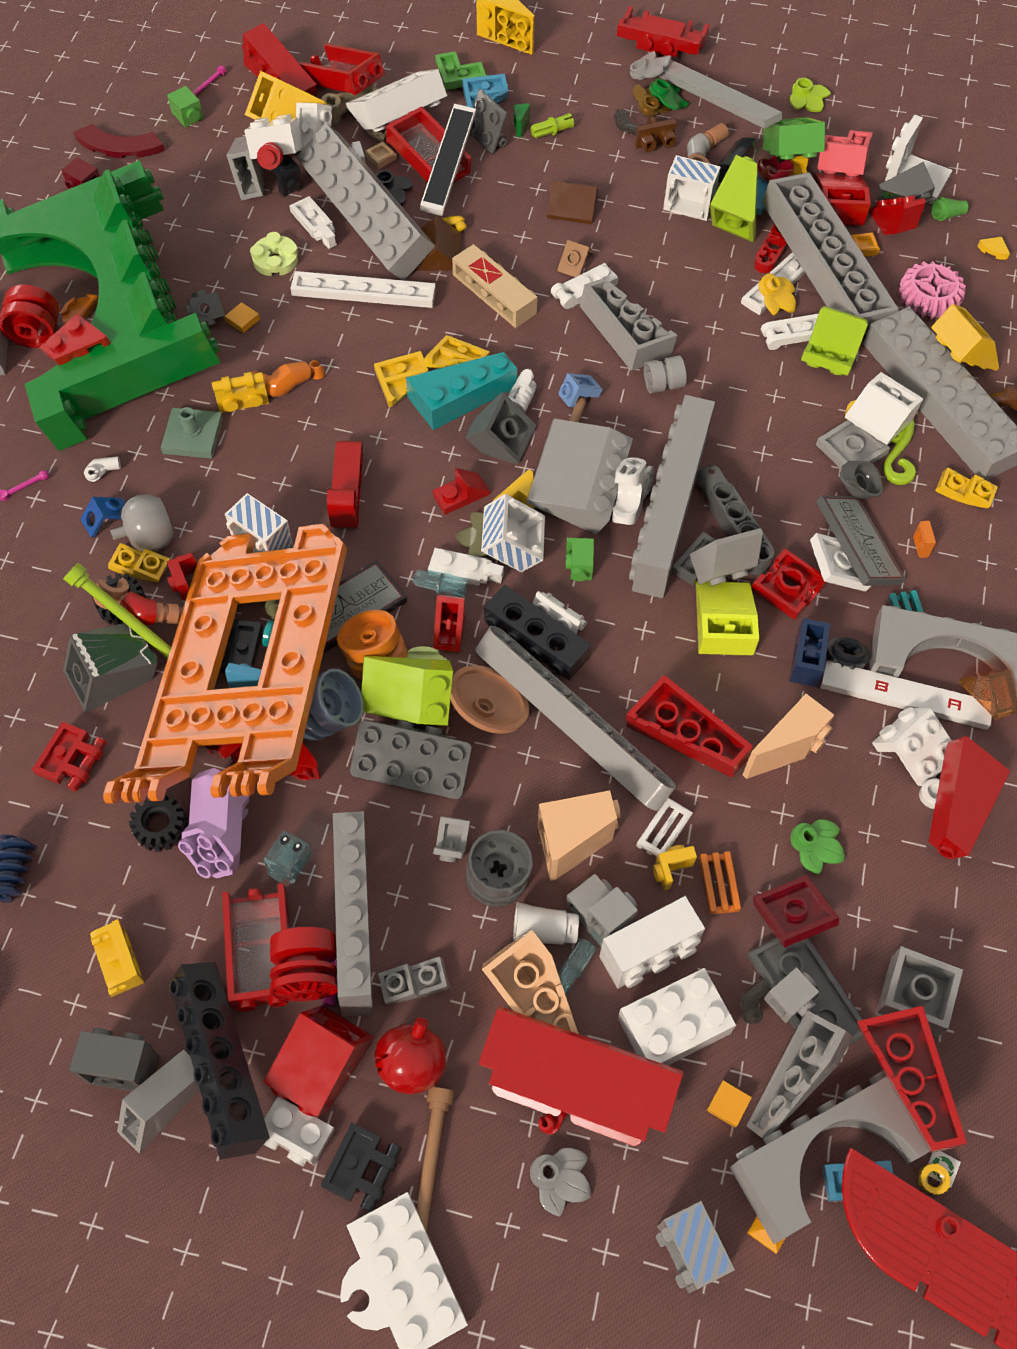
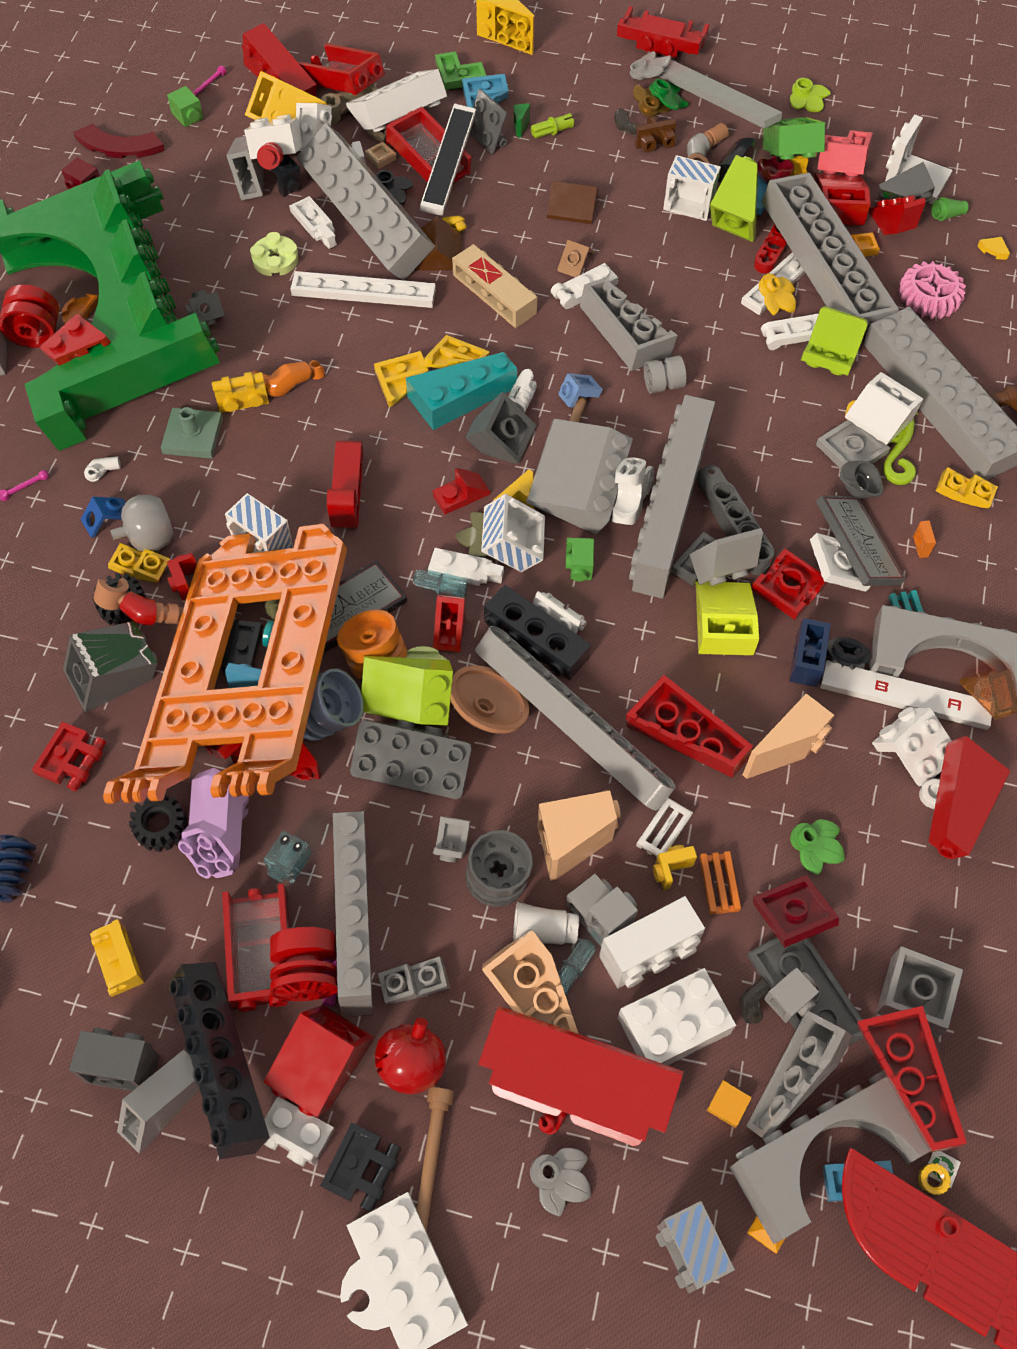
lime piece [63,562,171,659] -> none
light orange tile [225,302,260,333] -> none
yellow slope [931,304,999,371] -> none

